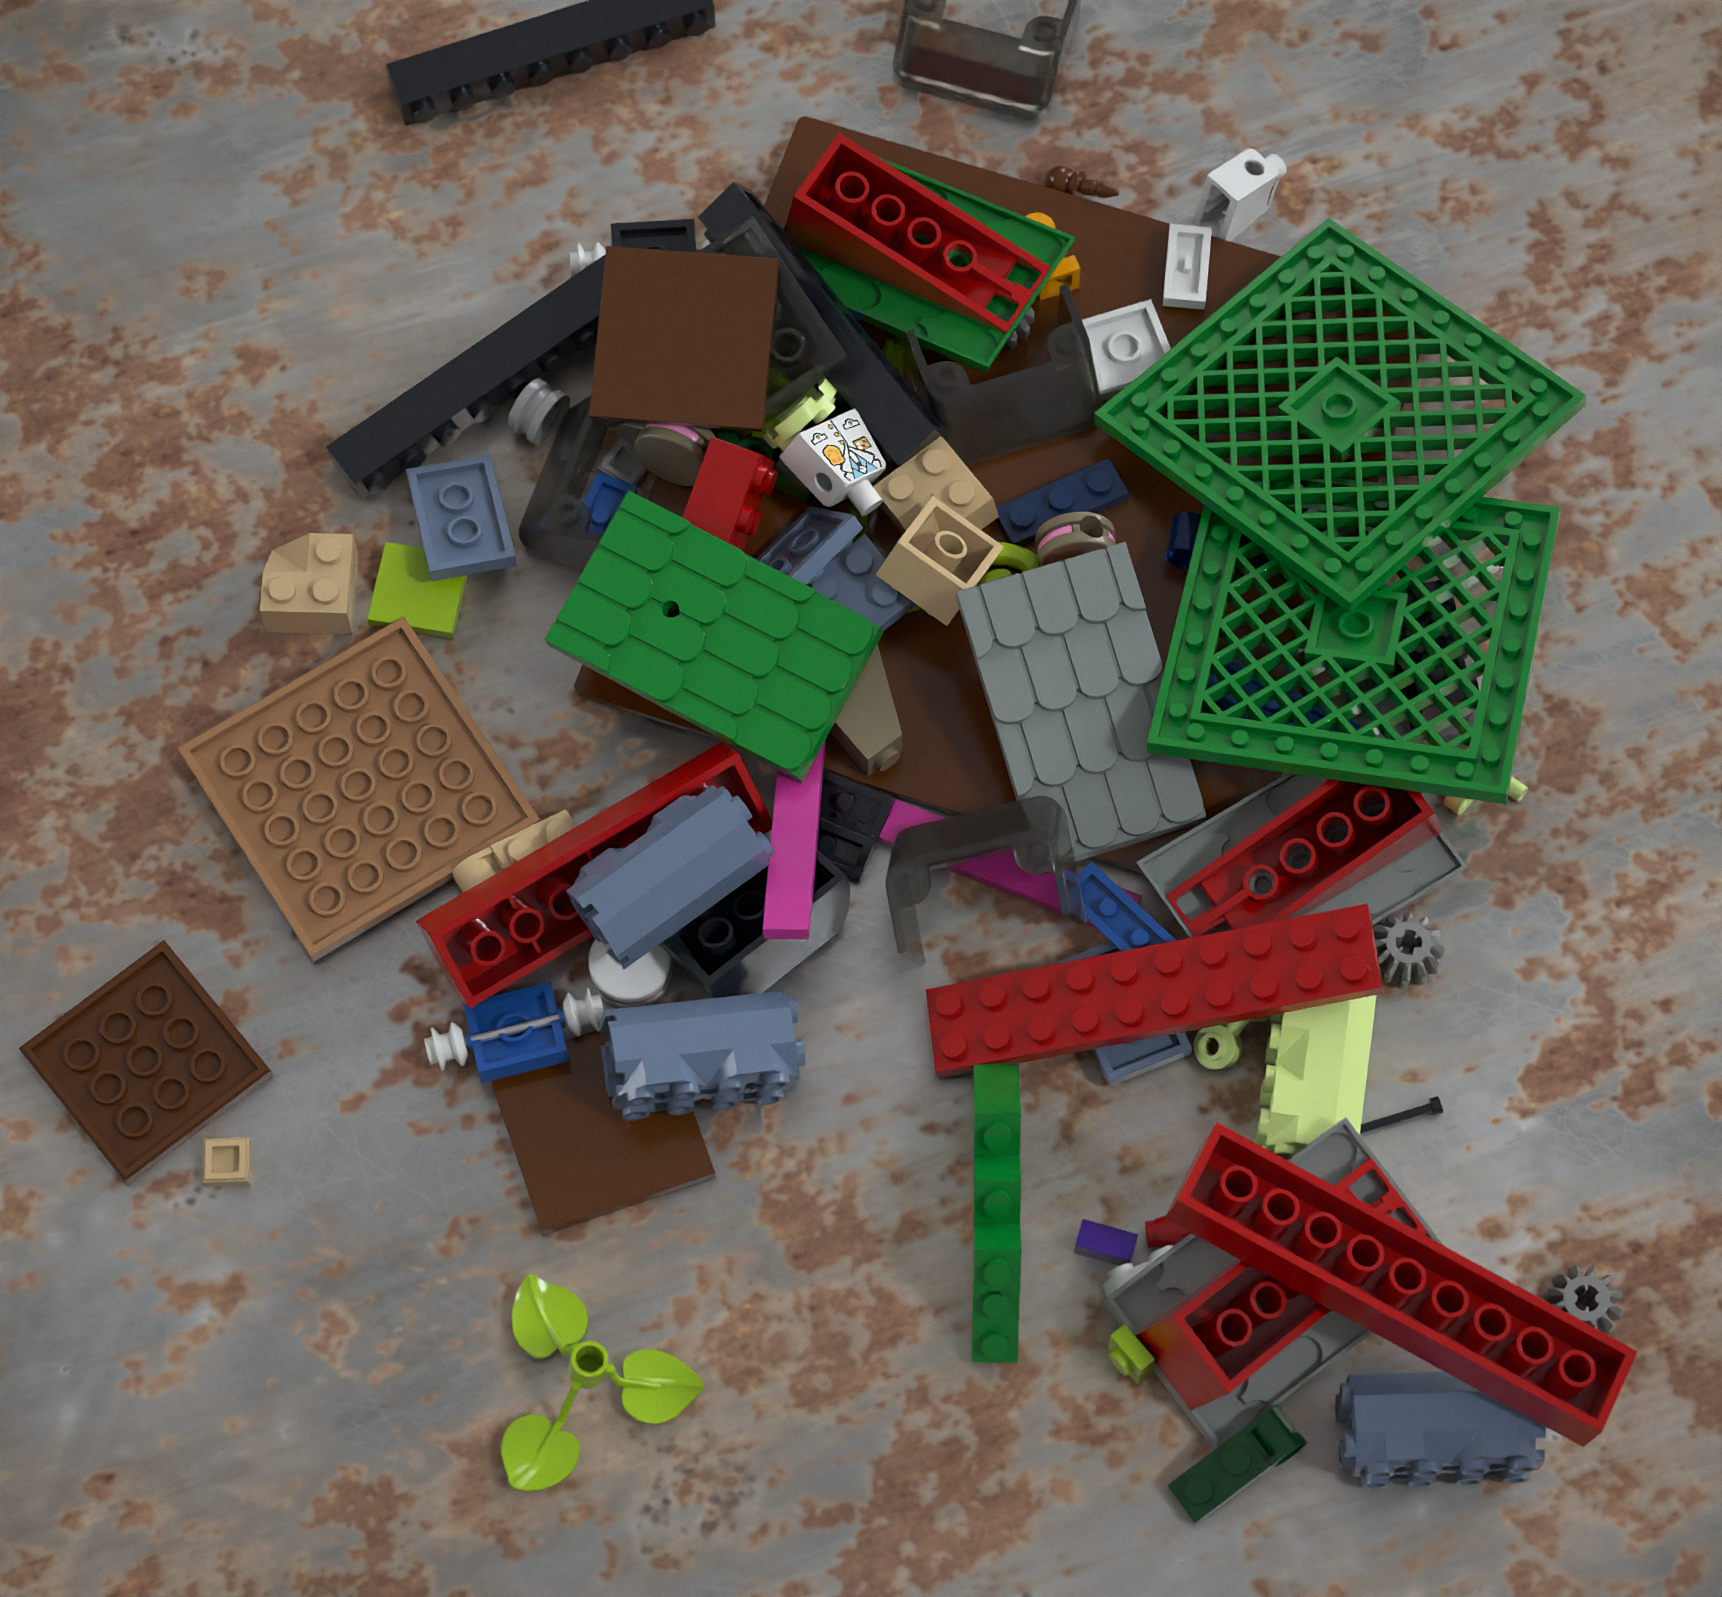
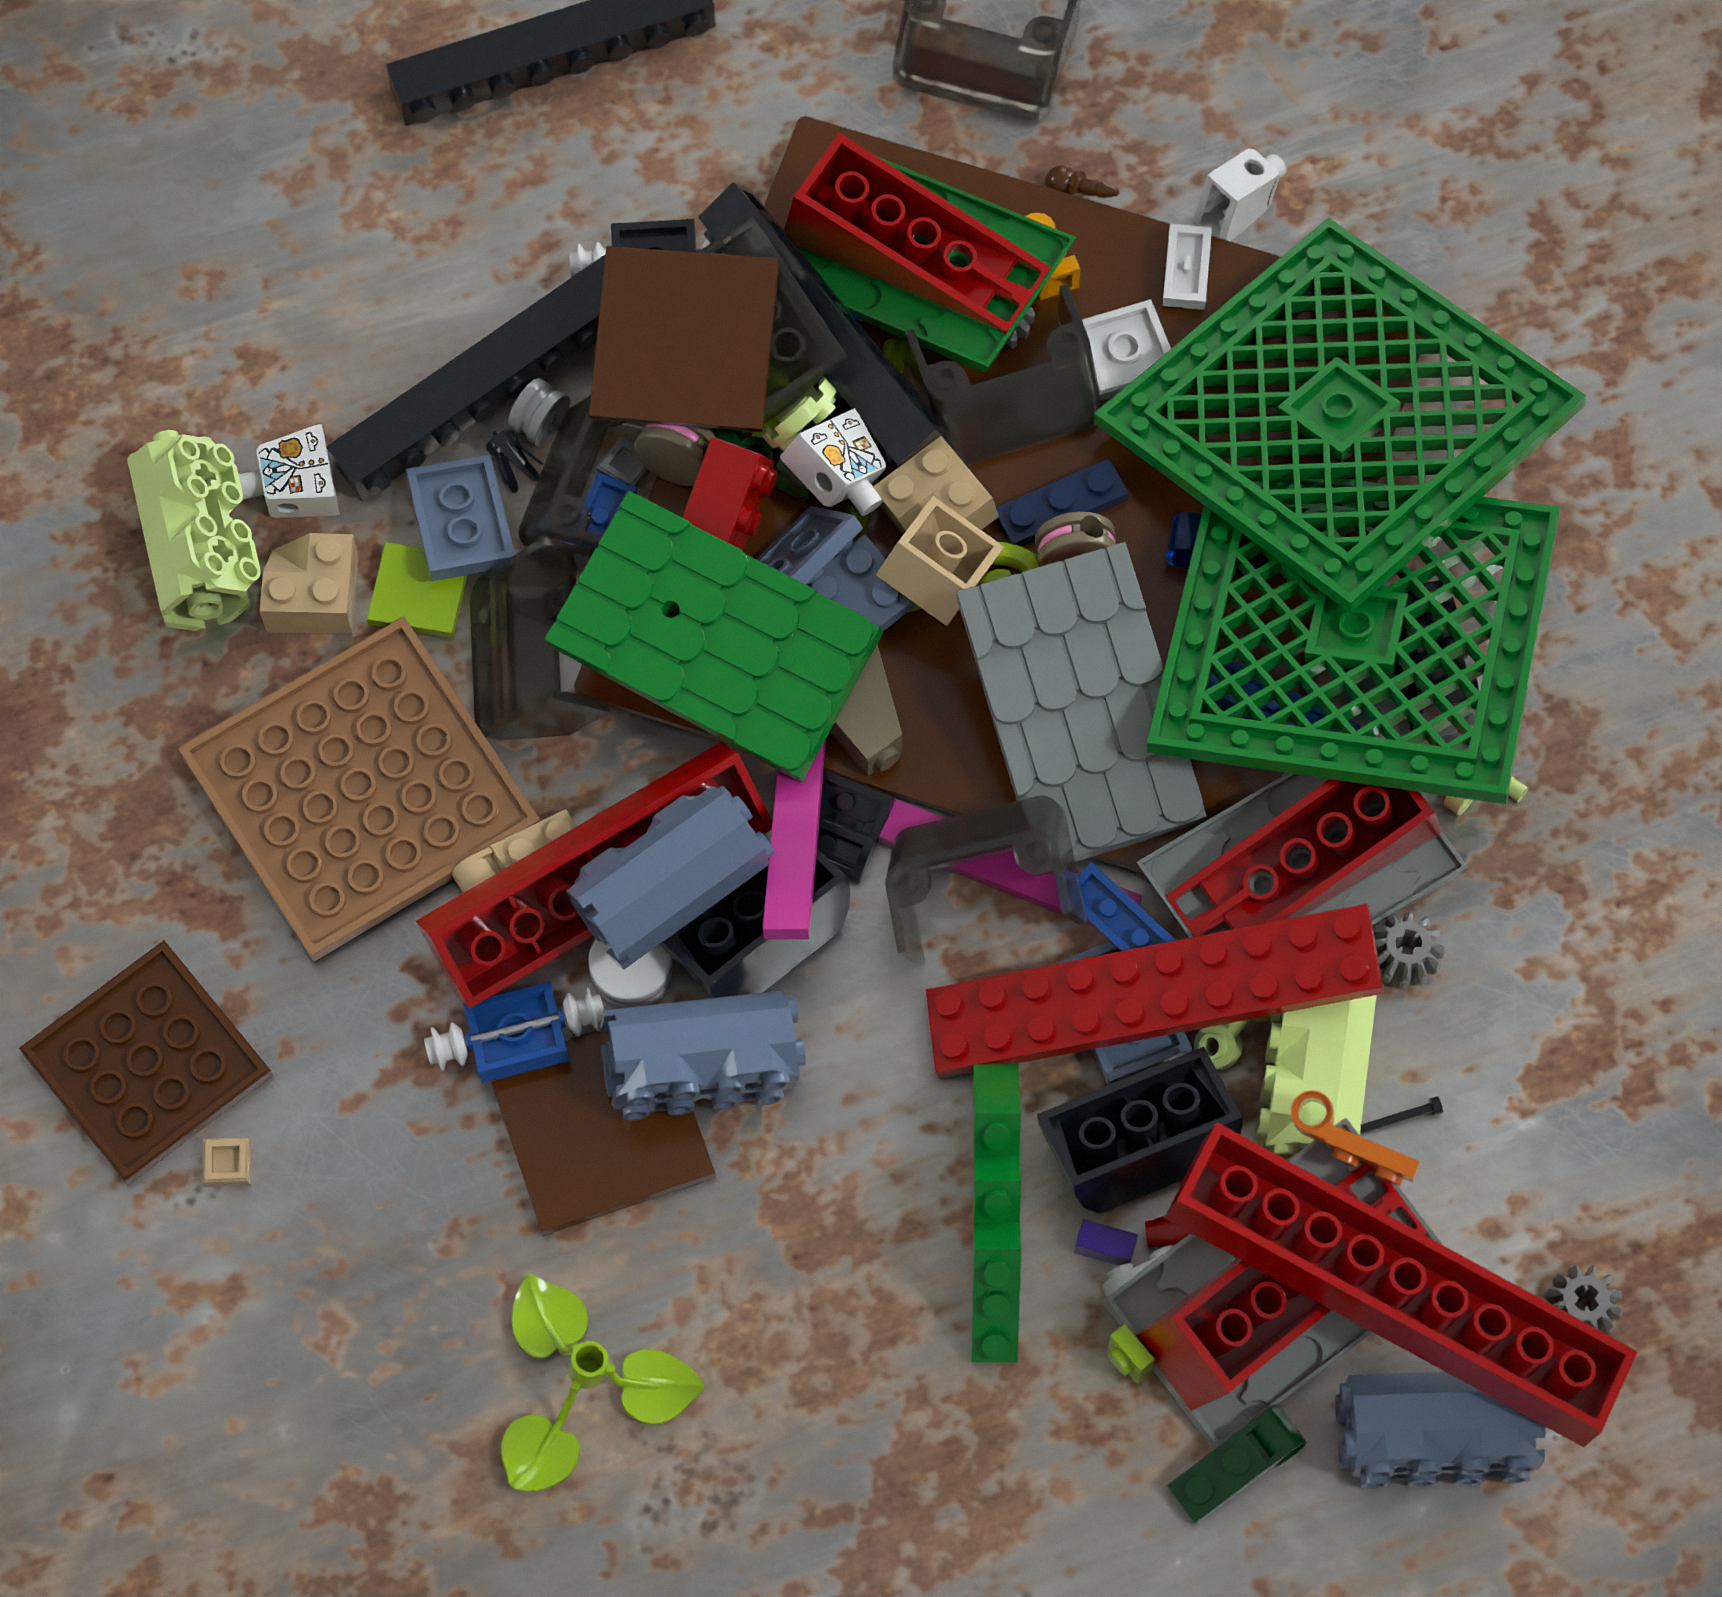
none -> yellowish green brick [127,430,261,631]
none -> white torso [239,424,340,518]
none -> clear smoke windscreen [470,536,610,740]
none -> black piece [486,430,544,493]
none -> black windscreen [1037,1047,1243,1214]
none -> orange plate [1291,1090,1420,1186]

